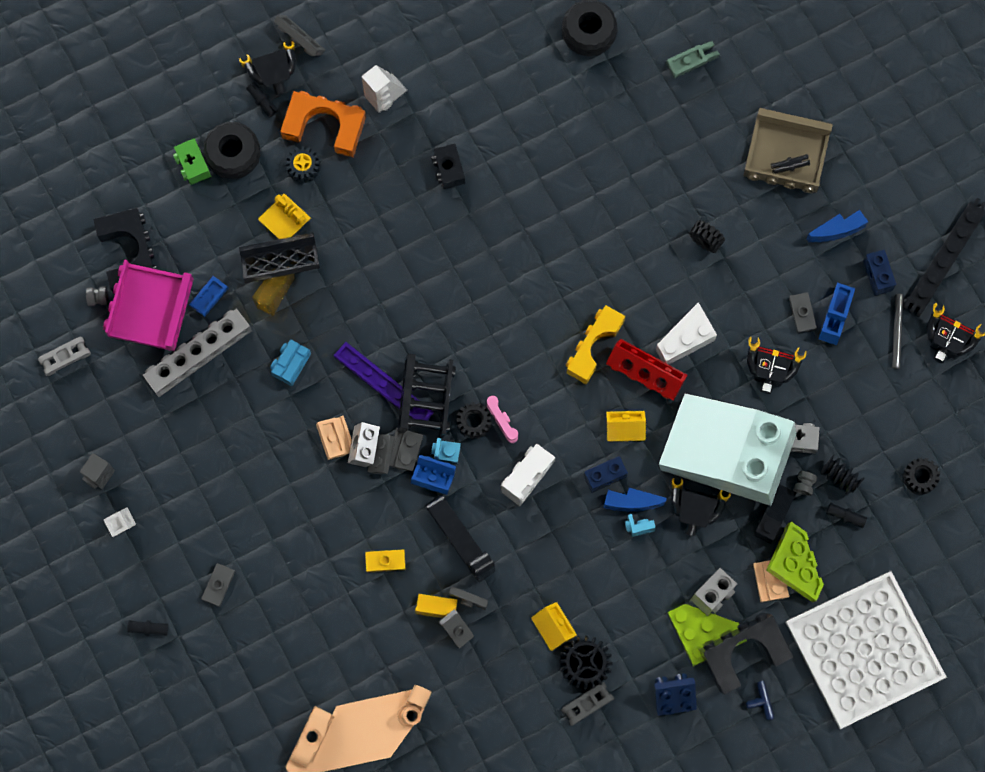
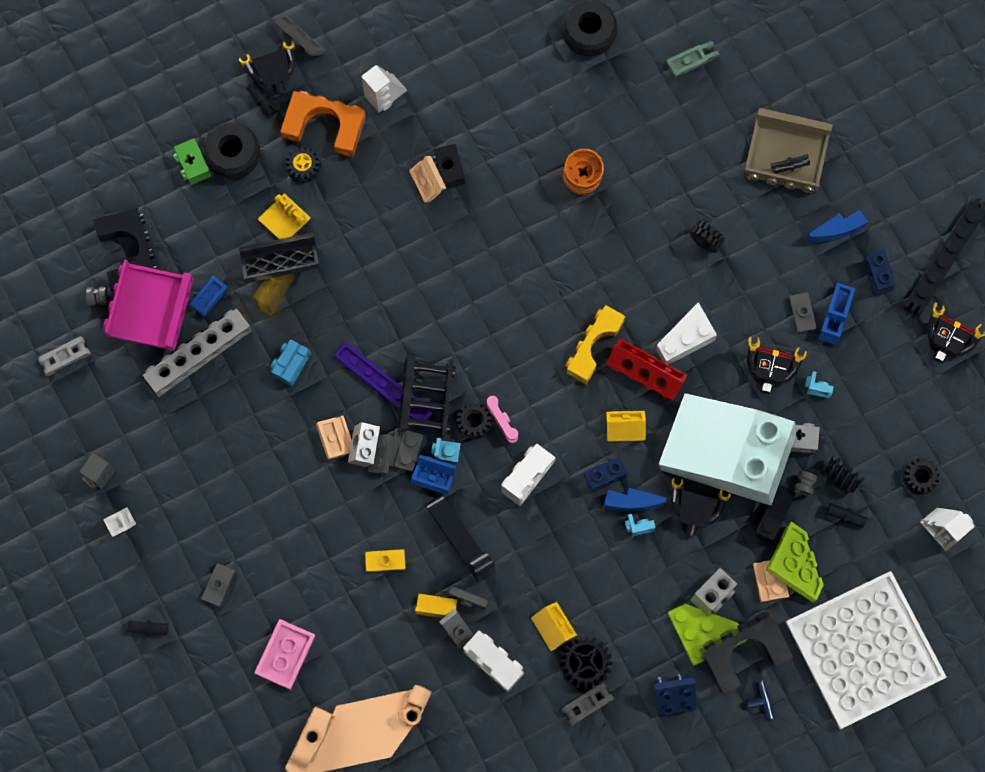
dark grey bar [892,294,903,369] -> none
none -> bright pink plate [255,619,316,690]
none -> light nougat plate [409,156,446,203]
none -> white wedge [463,630,524,692]
none -> orange wheel [563,149,604,195]
none -> medium azure bracket [805,371,834,398]
none -> white wedge [920,508,975,551]

